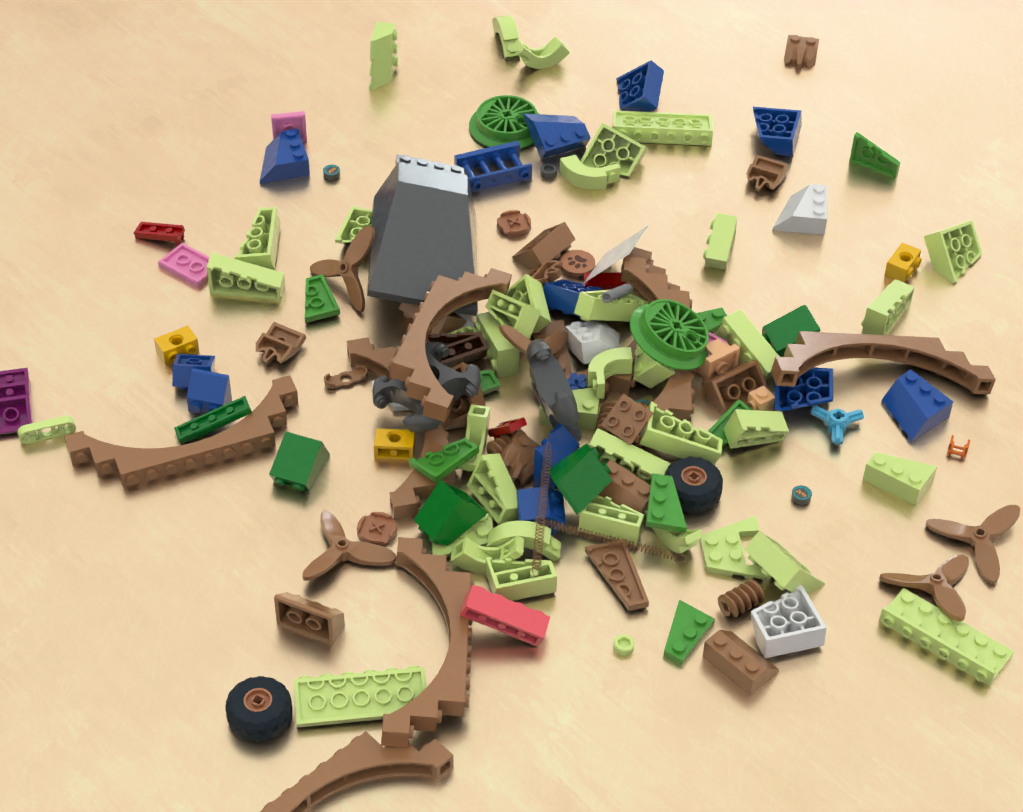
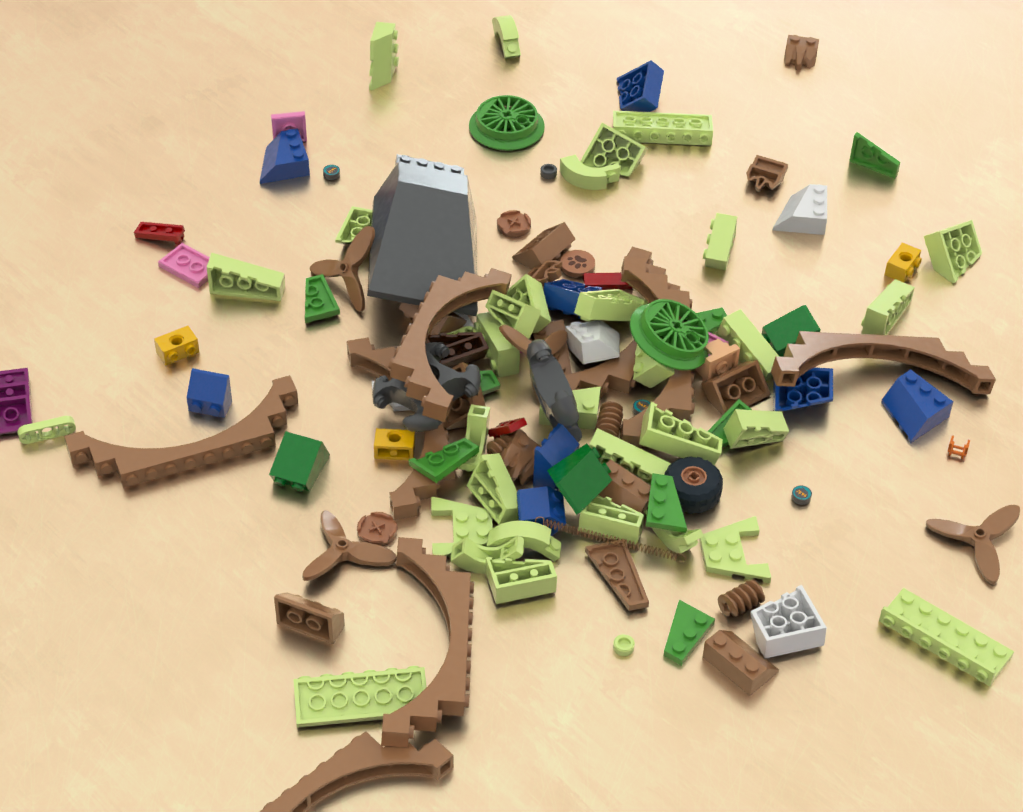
blue slope [172,354,215,390] -> none
green tile [174,396,252,445] -> none
black wheel [225,676,293,742] -> none
yellowish green wedge [235,207,281,270] -> none
medium nougat plate [256,322,306,365] -> none
medium nougat piece [324,365,368,389] -> none
green slope [414,480,488,546] -> none
blue fence [454,141,532,192] -> none
coral brick [459,585,550,647] -> none
yellowish green arch [514,36,571,69] -> none
blue wedge [523,113,591,159] -> none
medium nougat piece [532,442,553,577] -> none
blue plant [567,373,587,390] -> none
white sticker [584,225,649,283] -> none
yellowish green arch [588,347,633,399] -> none
medium nougat hinge [601,394,654,445] -> none
light grey piece [602,283,633,303] -> none
yellowish green wedge [743,531,825,594] -> none
light nougat brick [747,385,775,411] -> none
blue wedge [753,106,802,156] -> none
medium azure bush [811,405,864,445] -> none
yellowish green wedge [863,452,937,506] -> none
medium nougat piece [879,555,969,621] -> none

